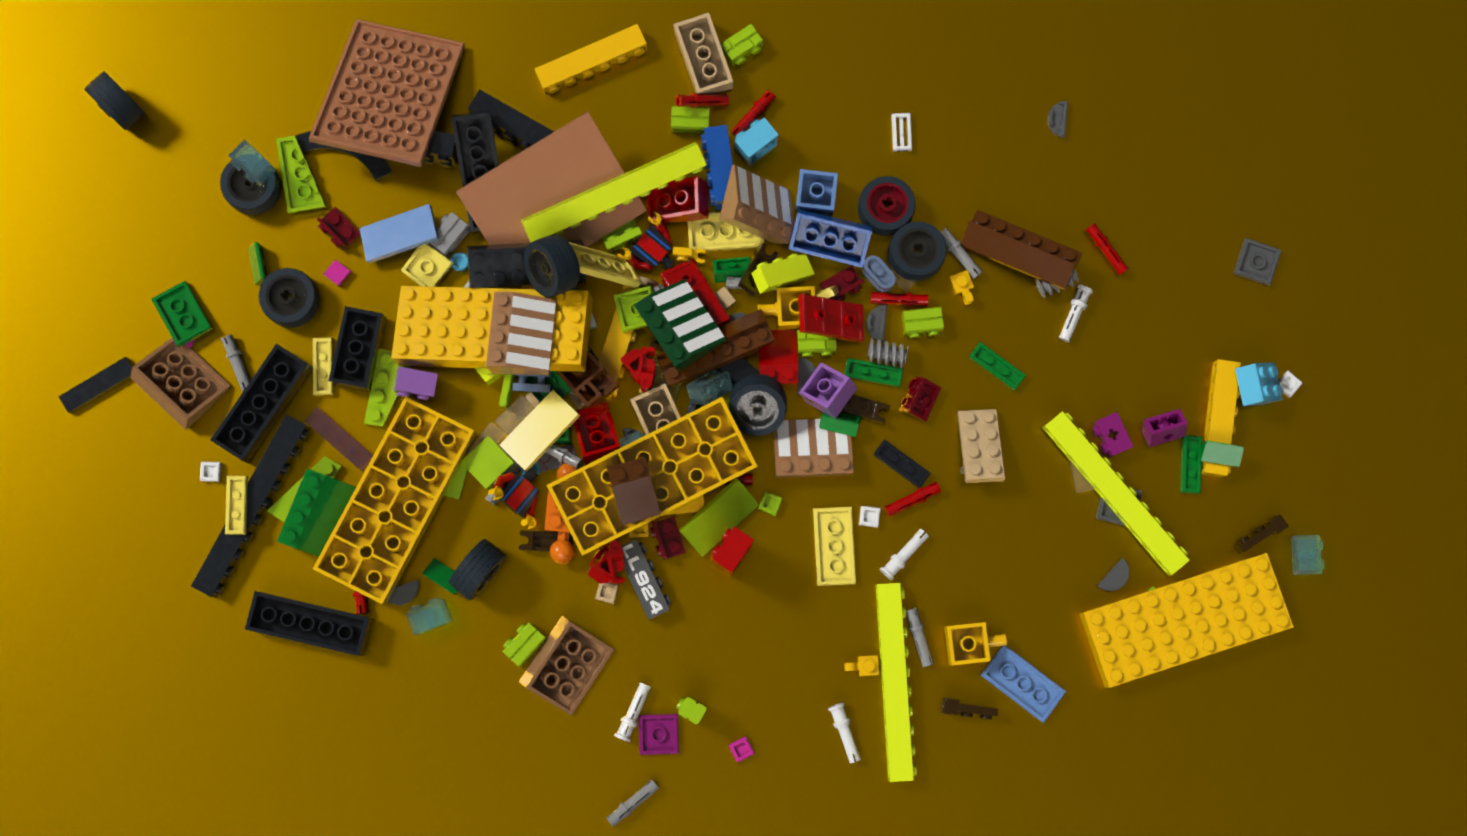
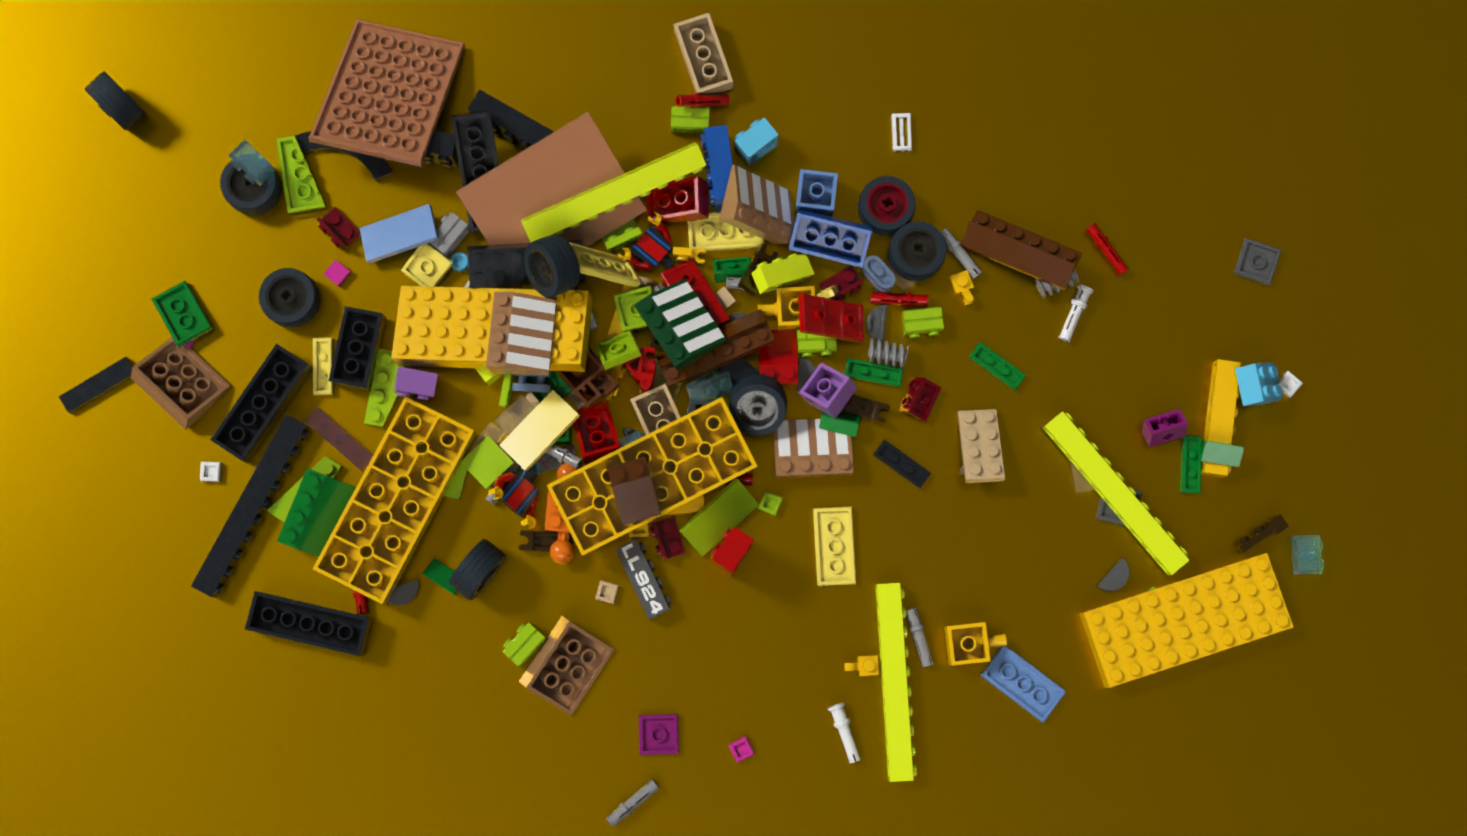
light grey pin [221,334,250,392] -> none
light yellow tile [225,476,248,535] -> none
green slope [248,242,268,285] -> none
clear light blue brick [406,597,453,636] -> none
yellow brick [535,24,647,94] -> none
red piece [587,540,625,584] -> none
white pin [614,682,651,743] -> none
lime brick [676,696,707,725] -> none
lime brick [720,24,763,66] -> none
red pin [730,89,776,136] -> none
white tile [859,506,880,528] -> none
white pin [879,529,929,581] -> none
red pin [884,481,941,517] -> none
dark brown plate [941,698,998,720] -> none
dark grey tile [1047,101,1068,139] -> none
magenta brick [1092,412,1133,458] -> none
none -> lime tile [595,331,641,370]

